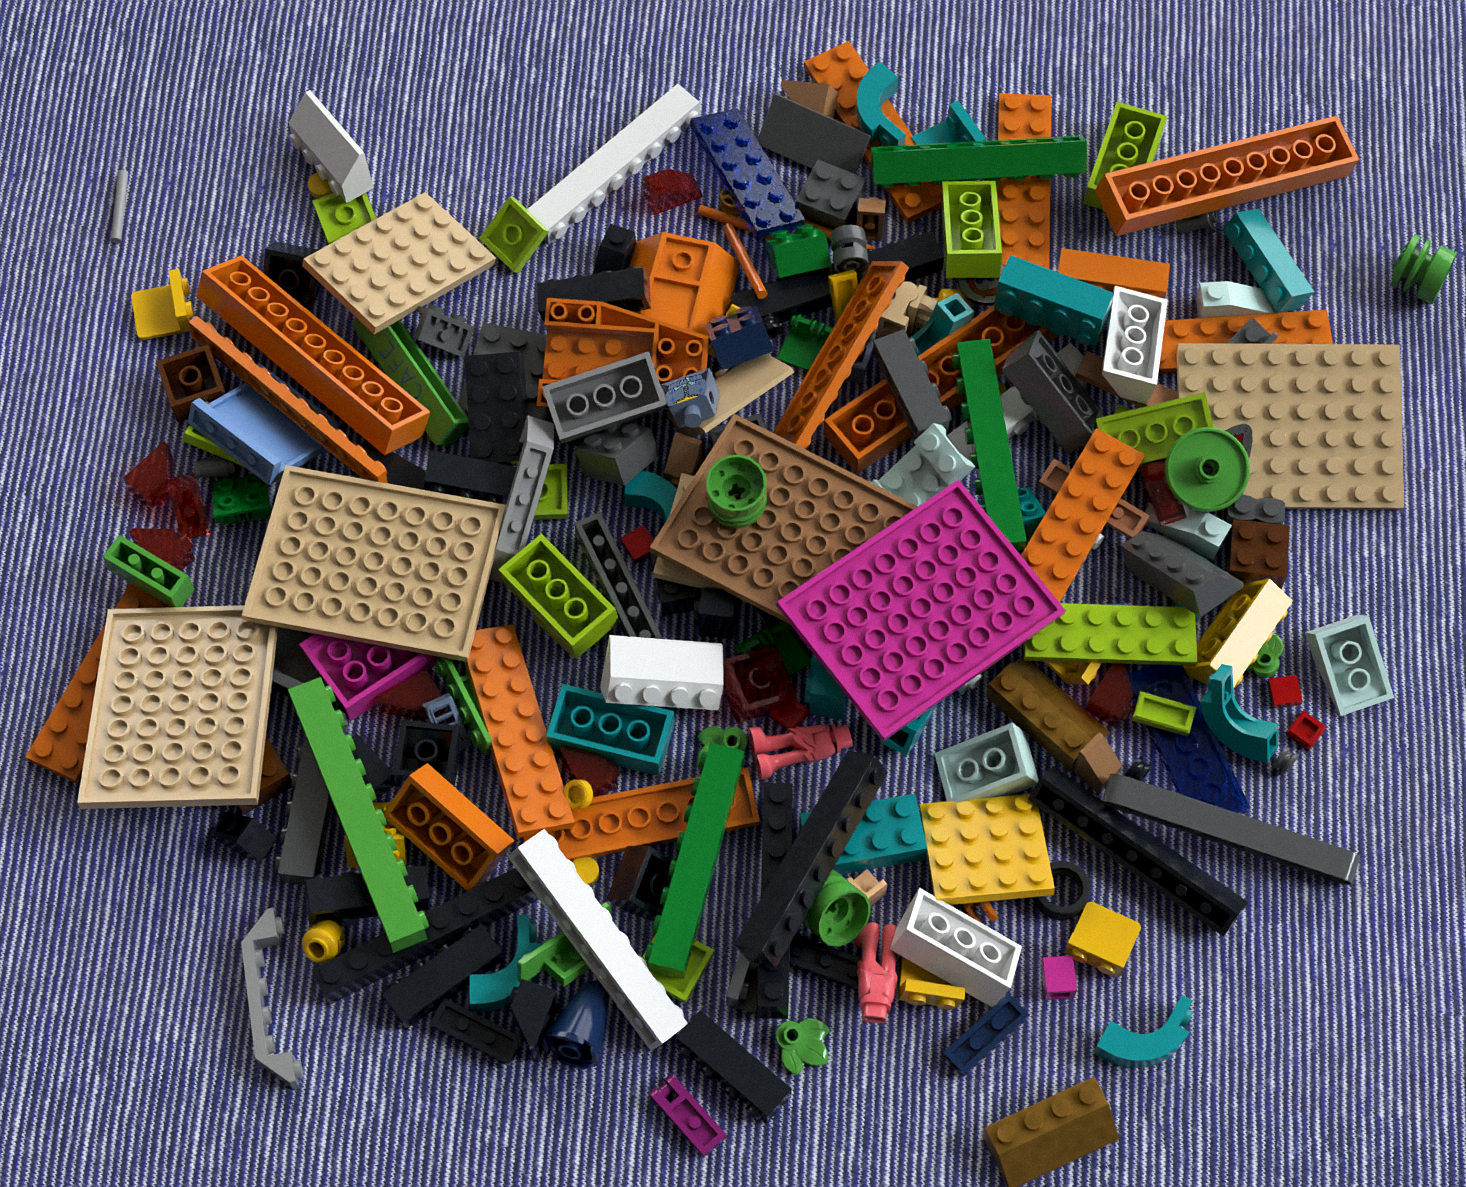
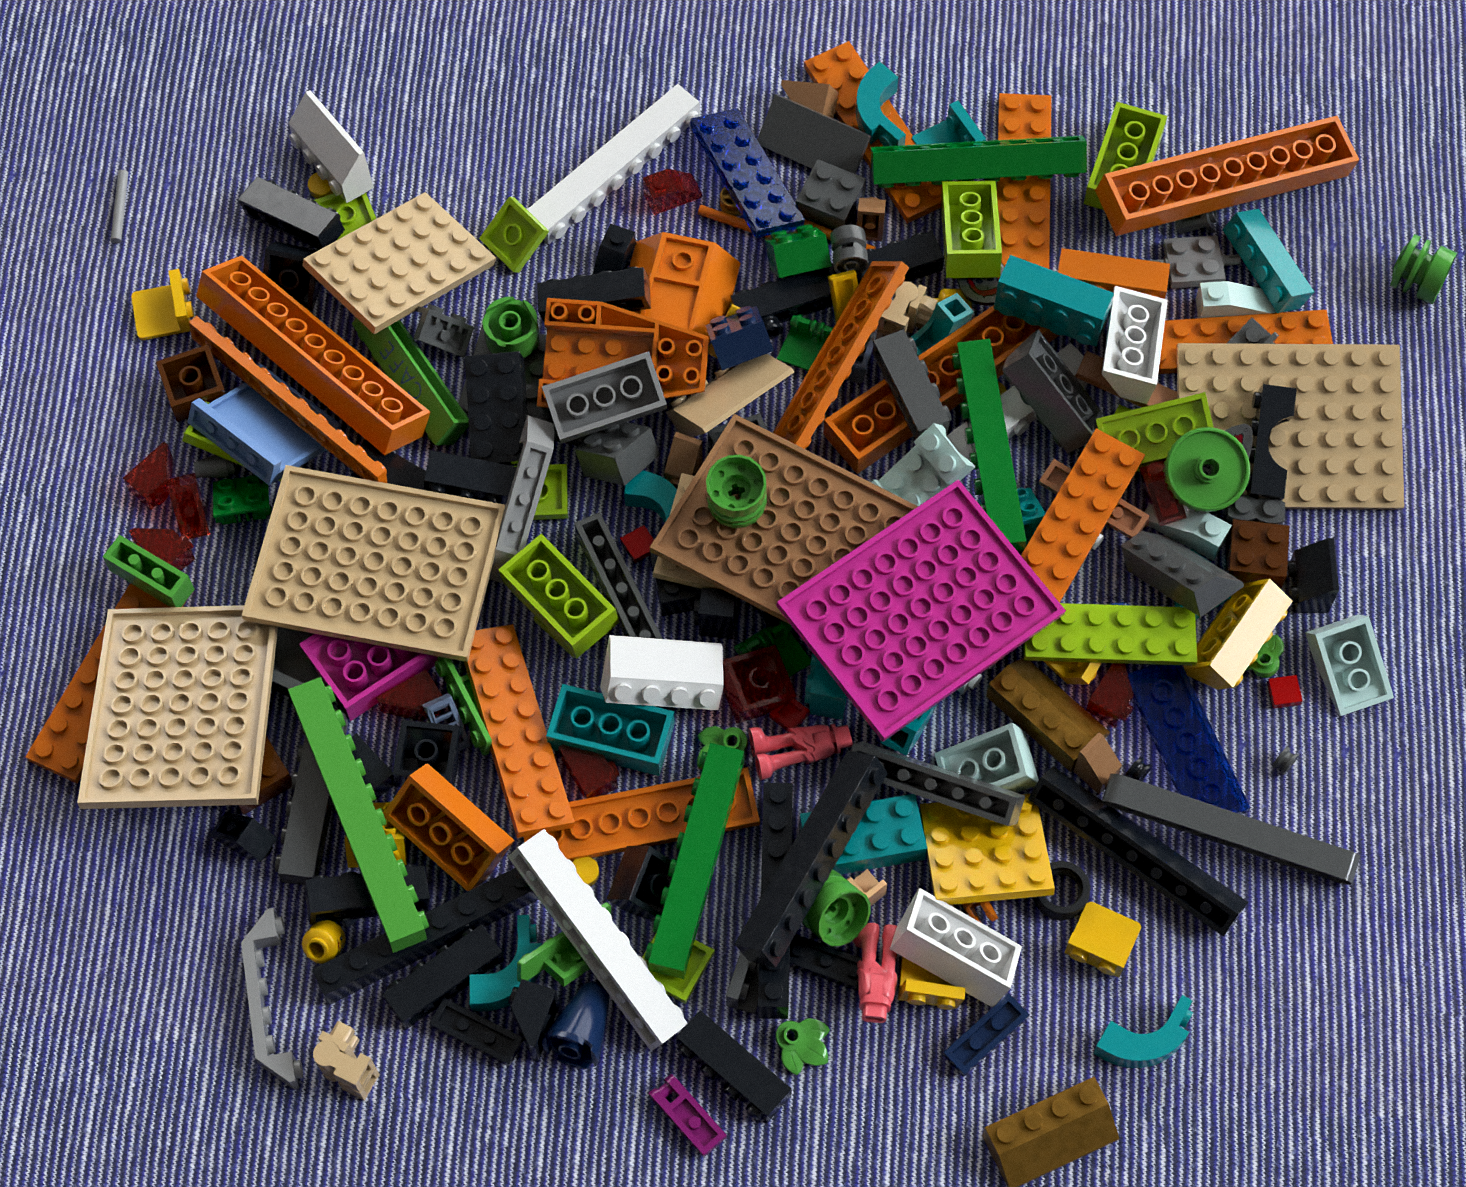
yellow tile [563,780,593,809] -> none
sand blue torso [660,368,719,428] -> none
orange bar [723,223,768,299] -> none
dark pink brick [1042,955,1077,1001] -> none
lime tile [1132,691,1196,737] -> none
teal arch [1201,664,1278,763] -> none
red tile [1285,710,1327,751] -> none
none -> brick [238,177,345,250]
none -> tan hips [313,1021,380,1101]
none -> bright green brick [482,297,539,358]
none -> dark grey brick [851,741,1025,826]
none -> light grey plate [1148,235,1240,289]
none -> black arch [1245,384,1297,501]
none -> black slope [1287,538,1339,613]

